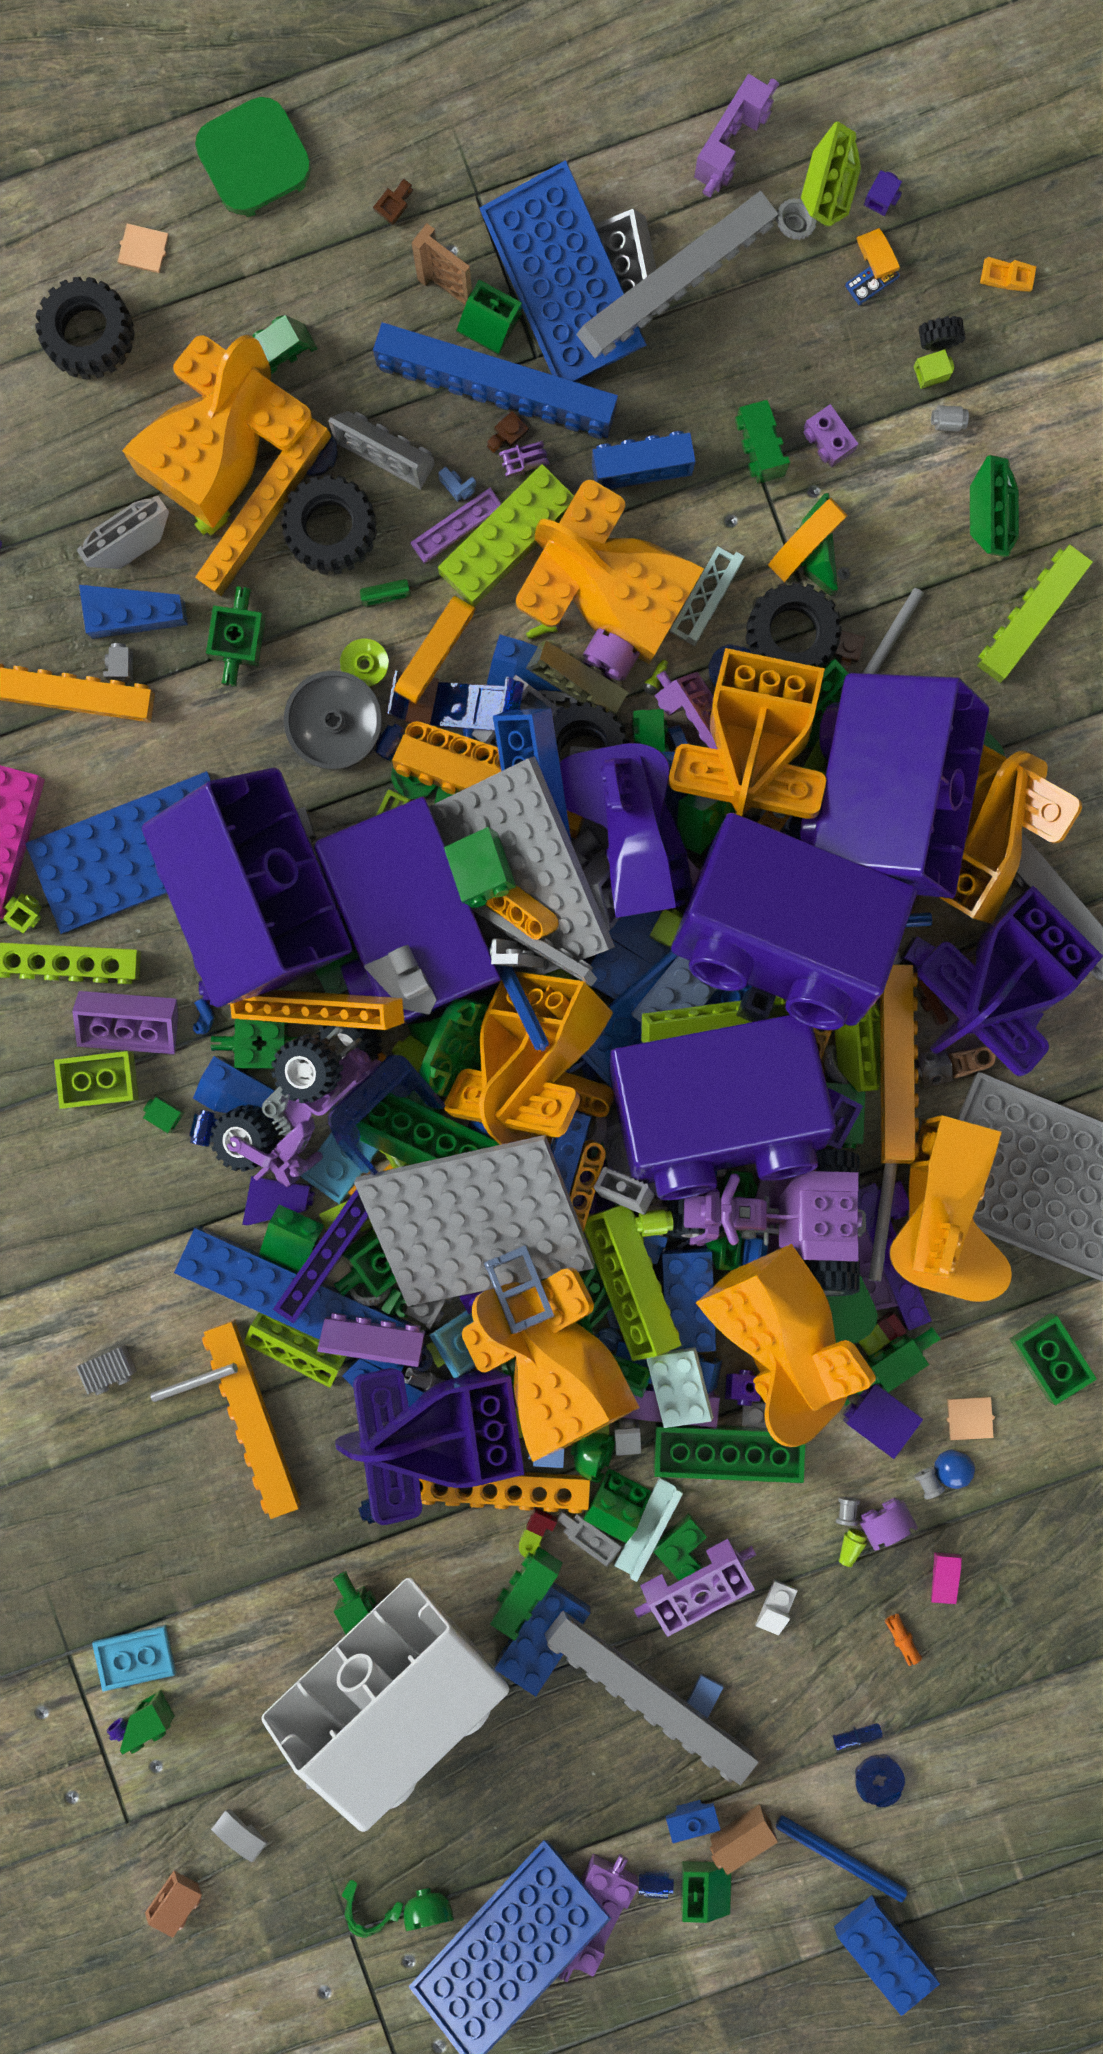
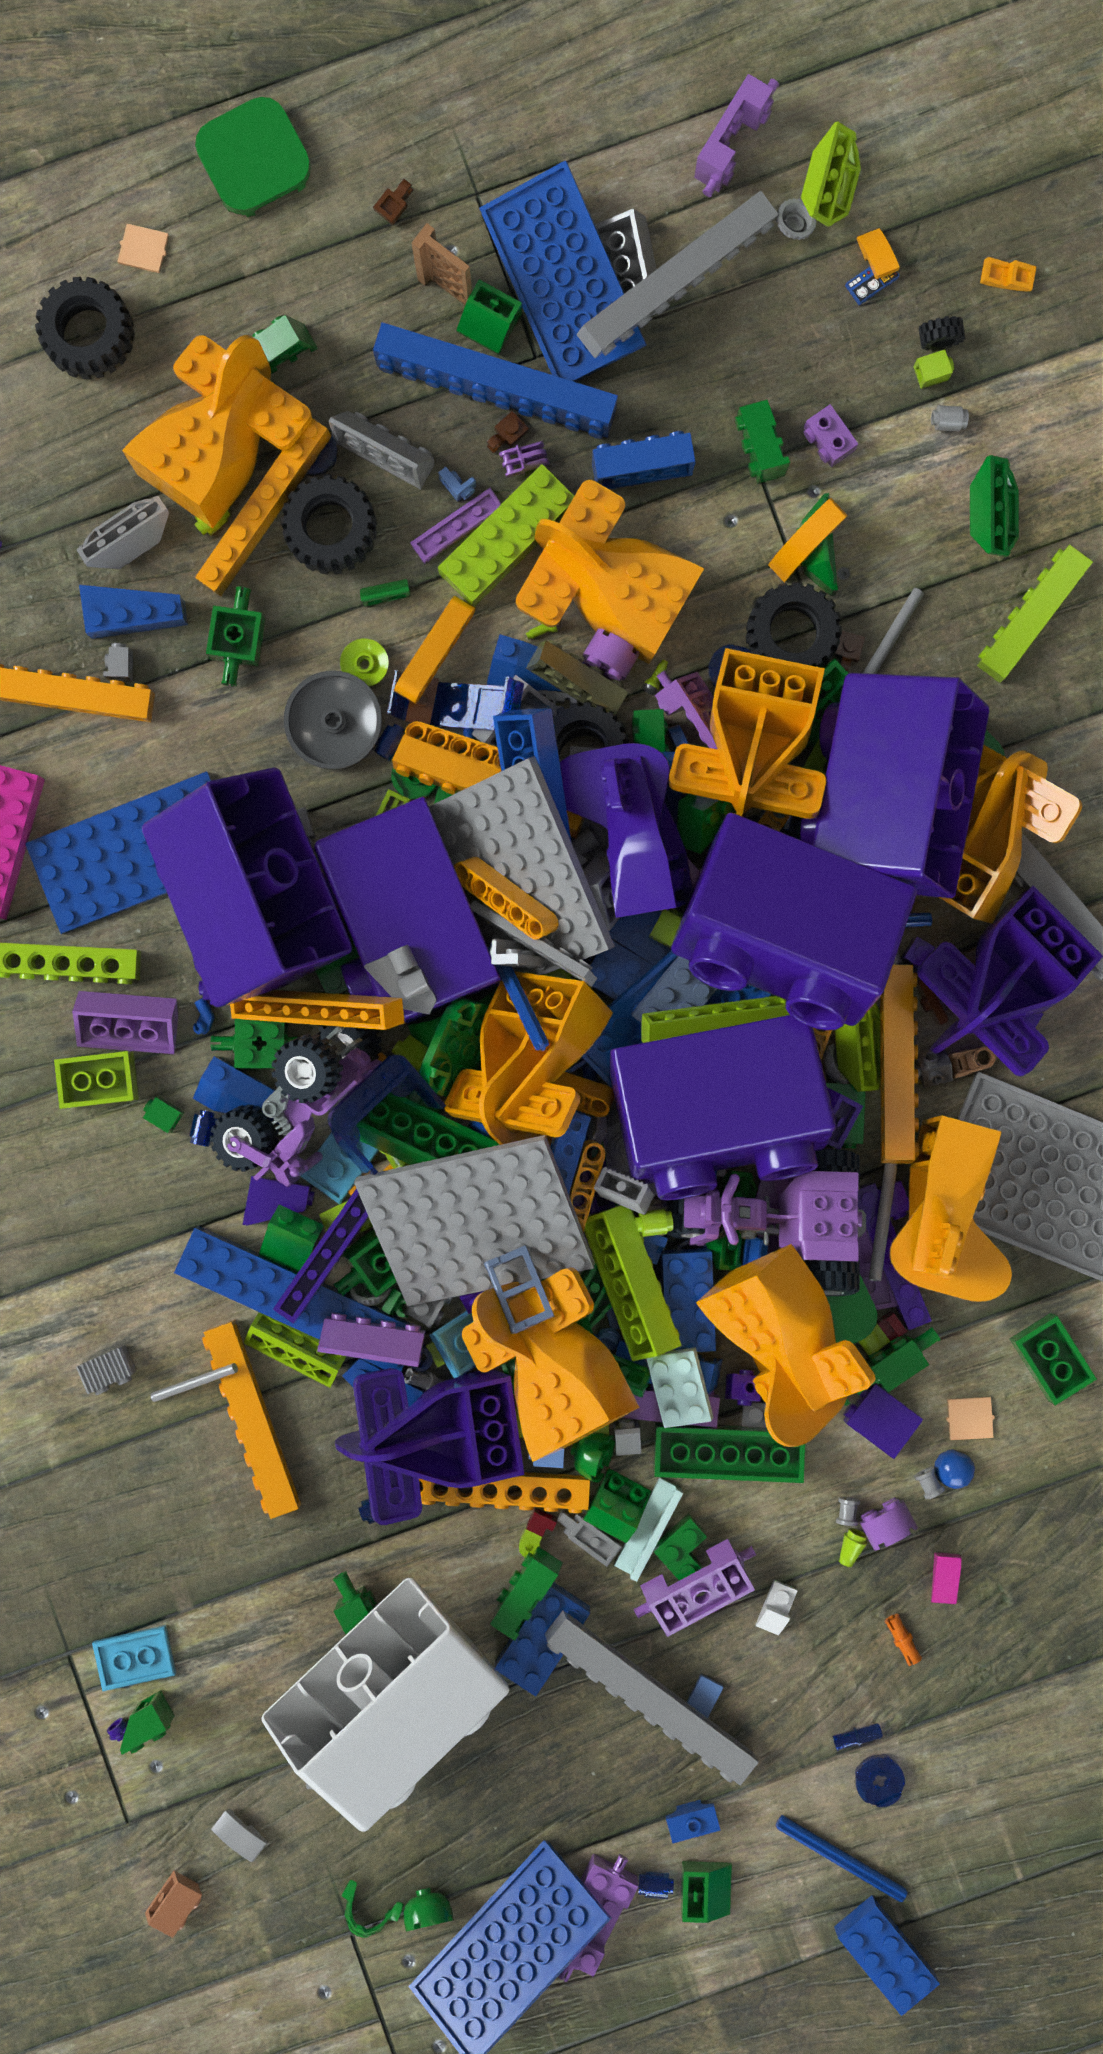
lime brick [3,892,42,934] -> none
green brick [444,827,516,908] -> none
light aqua fence [670,546,745,646] -> none
medium nougat brick [709,1804,778,1875] -> none
black brick [736,986,776,1022] -> none
dark purple brick [864,170,902,217] -> none

